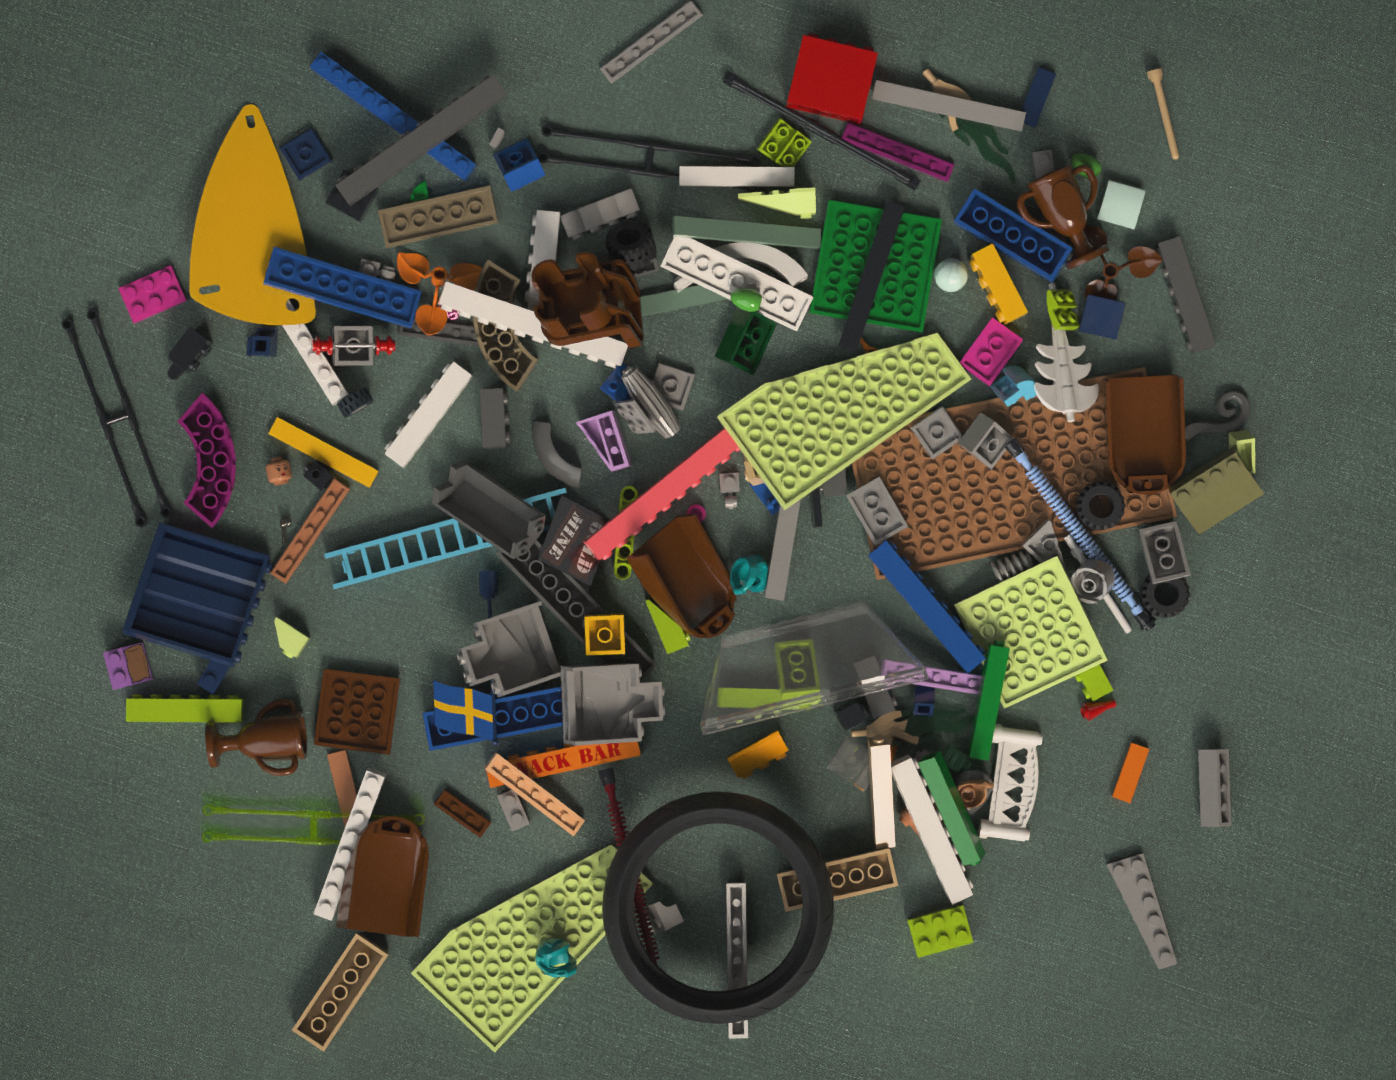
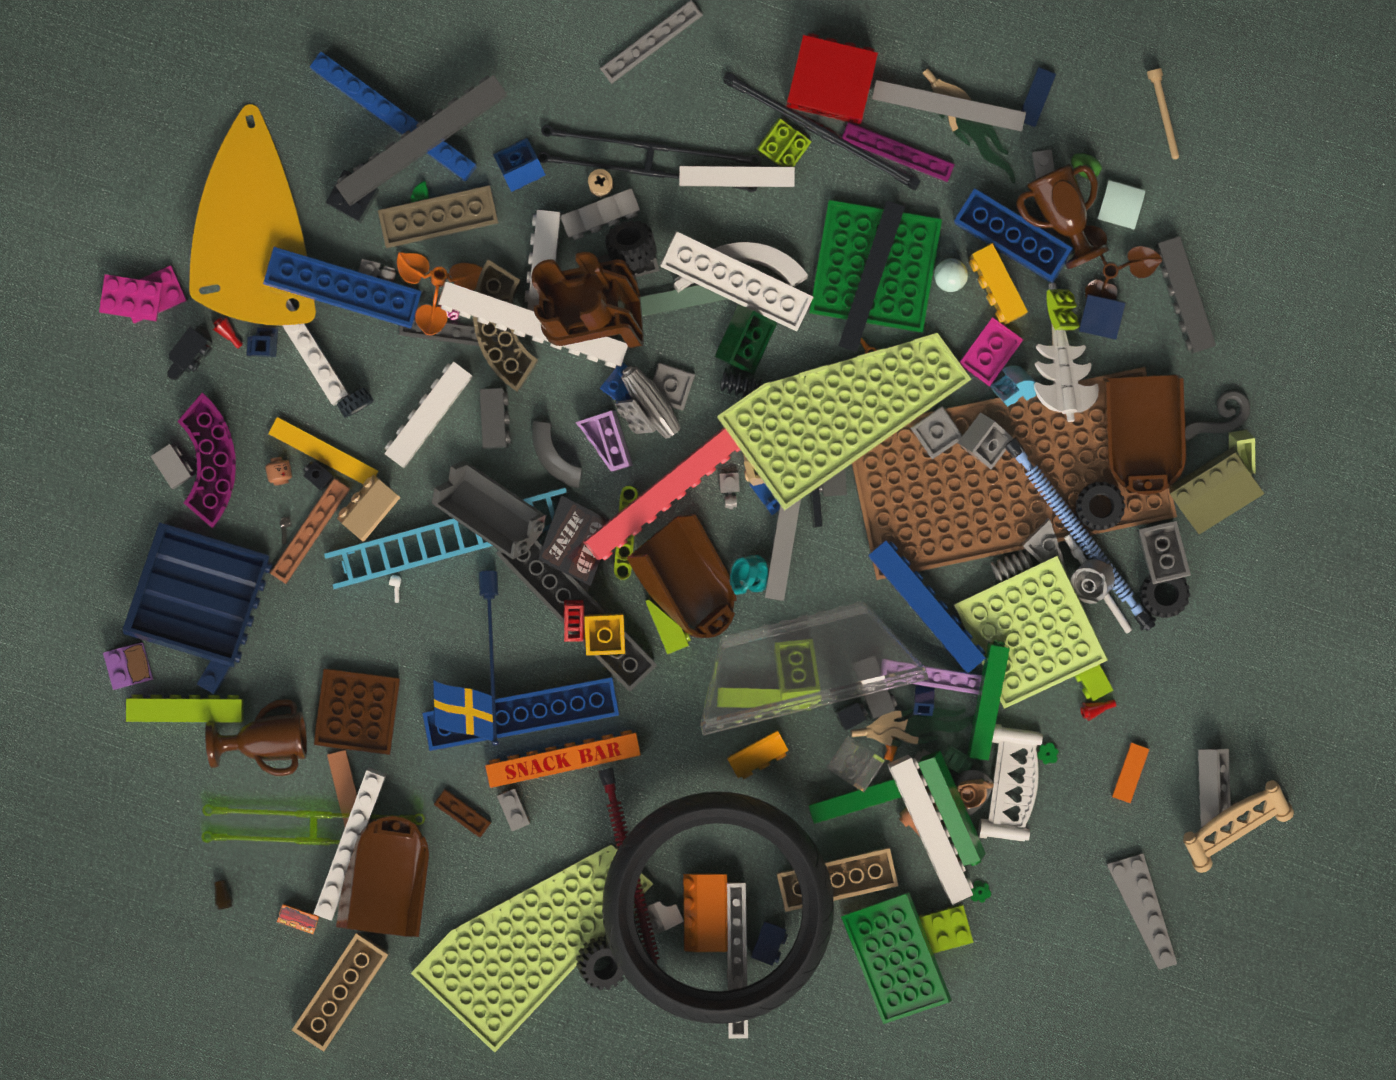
black bar [62,309,173,528] -> none
yellowish green slope [274,617,310,659] -> none
dark blue tile [279,128,332,181] -> none
light grey brick [311,326,395,366] -> none
light grey panel [457,601,561,697] -> none
light nougat plate [484,753,585,836] -> none
light grey tile [489,127,505,149] -> none
teal helmet [535,938,577,978] -> none
light grey panel [561,663,665,746] -> none
sand green tile [672,216,821,249] -> none
dark pink tile [687,504,706,523] -> none
bright green animal [730,288,762,312] -> none
yellowish green wedge [738,188,816,219] -> none
light grey plate [846,477,908,546] -> none
brick [868,735,895,849] -> none
none -> dark pink plate [99,274,163,322]
none -> light grey brick [151,444,193,489]
none -> red cone [212,317,243,349]
none -> dark brown cone [214,880,233,910]
none -> slope [277,903,320,934]
none -> tan slope [337,474,401,542]
none -> white hand [389,575,401,603]
none -> red slope [564,600,584,642]
none -> black tyre [576,937,624,990]
none -> tan piece [588,169,613,197]
none -> orange slope [683,873,728,952]
none -> black piece [720,367,762,398]
none -> dark blue brick [751,920,788,966]
none -> green brick [808,772,924,824]
none -> green plate [841,892,952,1024]
none -> green plant [970,881,991,903]
none -> green plant [1037,743,1059,764]
none -> tan piece [1183,780,1294,873]

